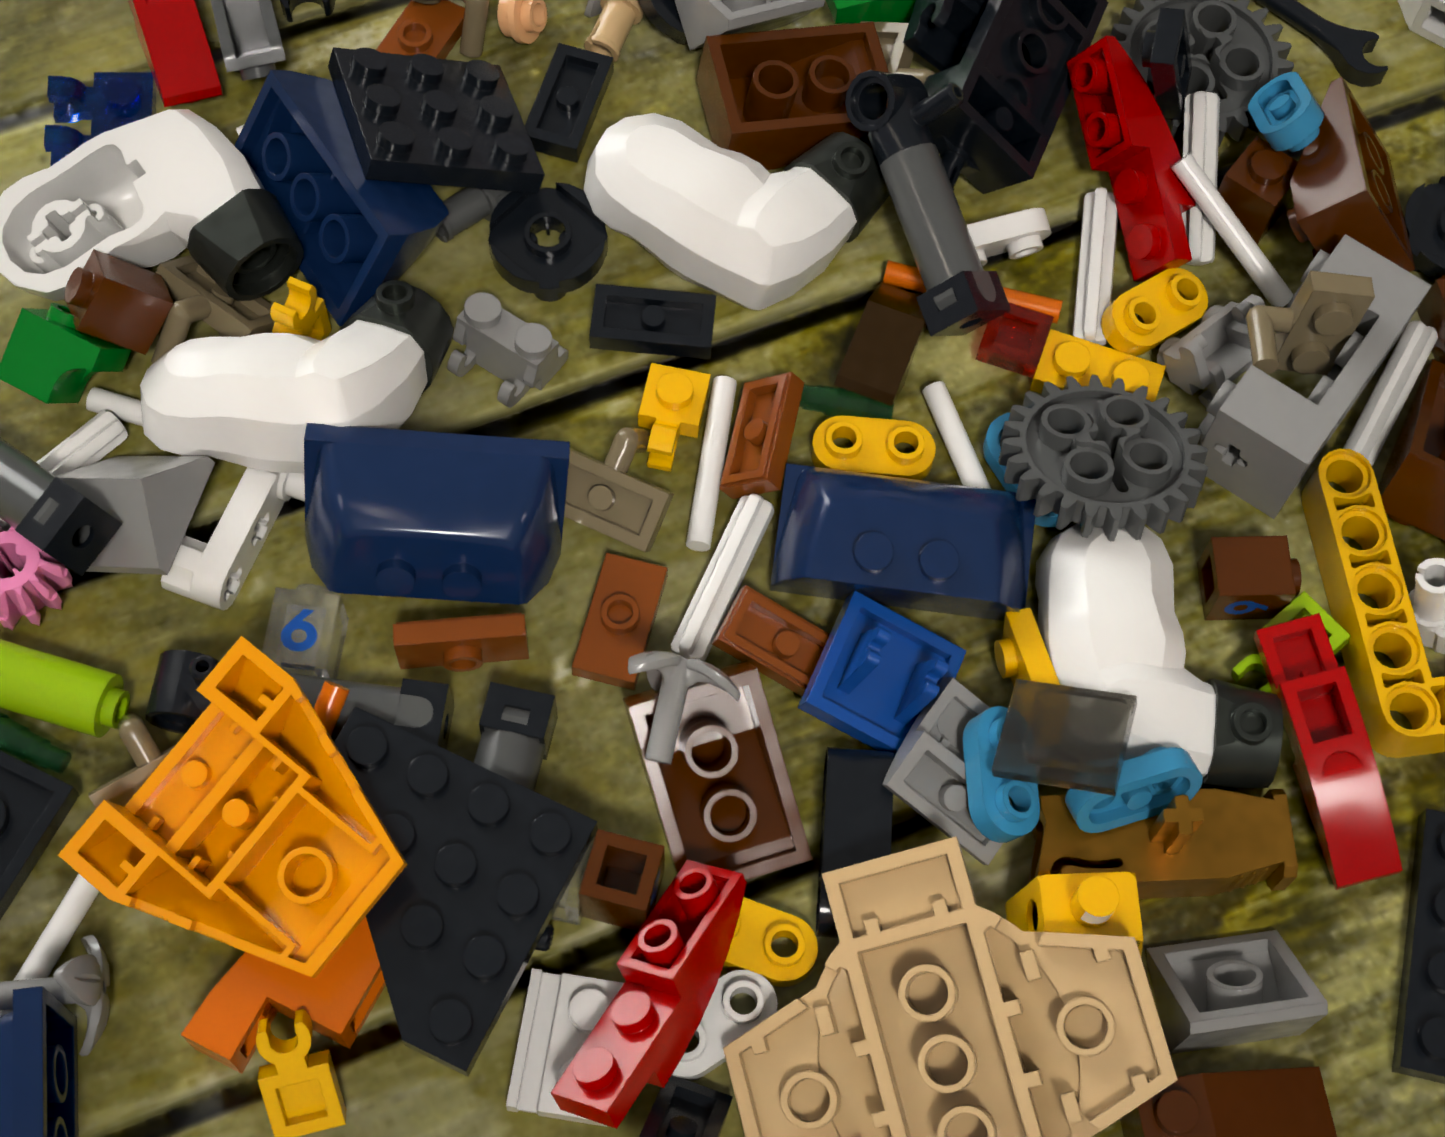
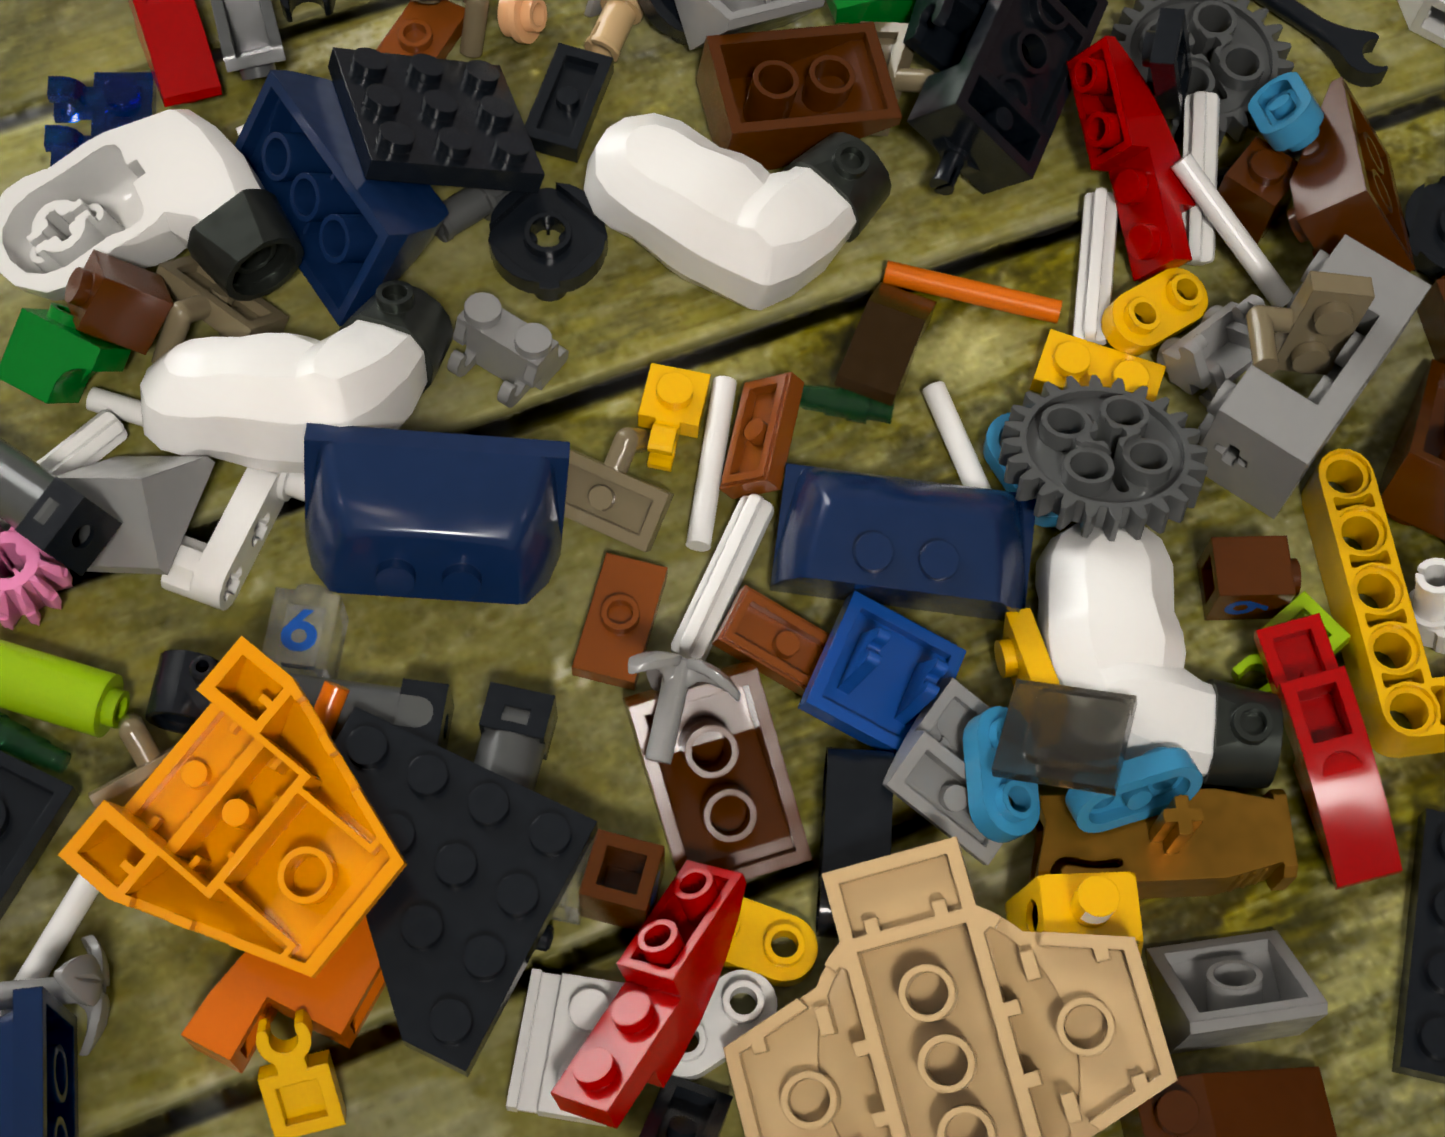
yellow plate [270,276,332,341] -> none
dark orange plate [393,612,529,672] -> none
black plate [589,284,716,359] -> none
yellow plate [811,416,936,480] -> none
piece [845,70,1011,337] -> none
white plate [967,208,1052,266] -> none
clear red plate [976,302,1054,378] -> none
white axle [1343,320,1438,466] -> none

